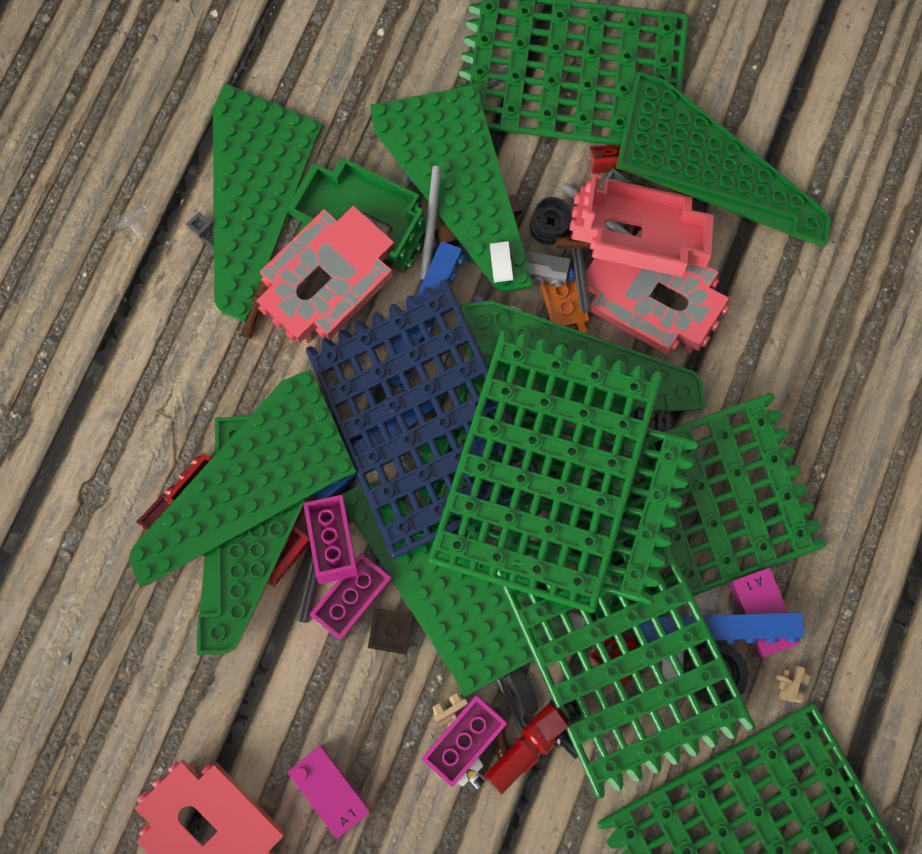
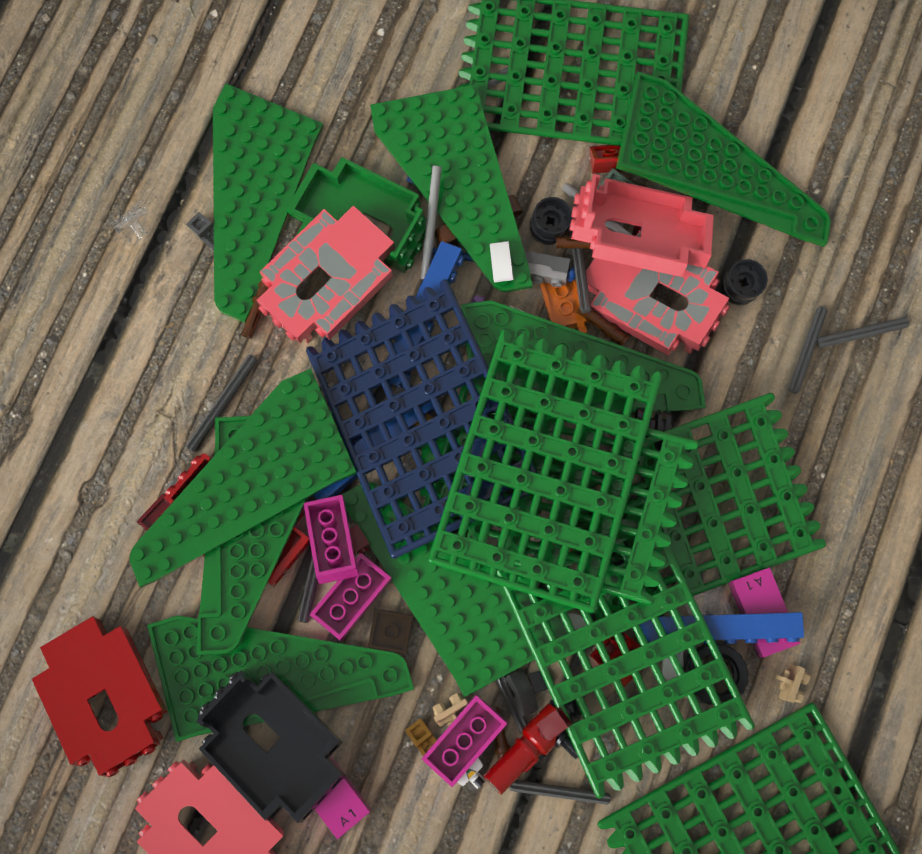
none -> red panel [32,616,168,778]
none -> green wing [147,615,414,742]
none -> dark grey axle [186,354,257,452]
none -> black panel [196,671,346,823]
none -> dark red brick [350,524,371,556]
none -> pearl gold slope [405,718,437,756]
none -> dark grey axle [510,780,611,805]
none -> black tile [528,671,548,694]
none -> reddish brown pin [576,307,630,346]
none -> black wheel [720,259,768,305]
none -> dark grey axle [788,306,828,394]
none -> dark grey axle [817,317,909,348]

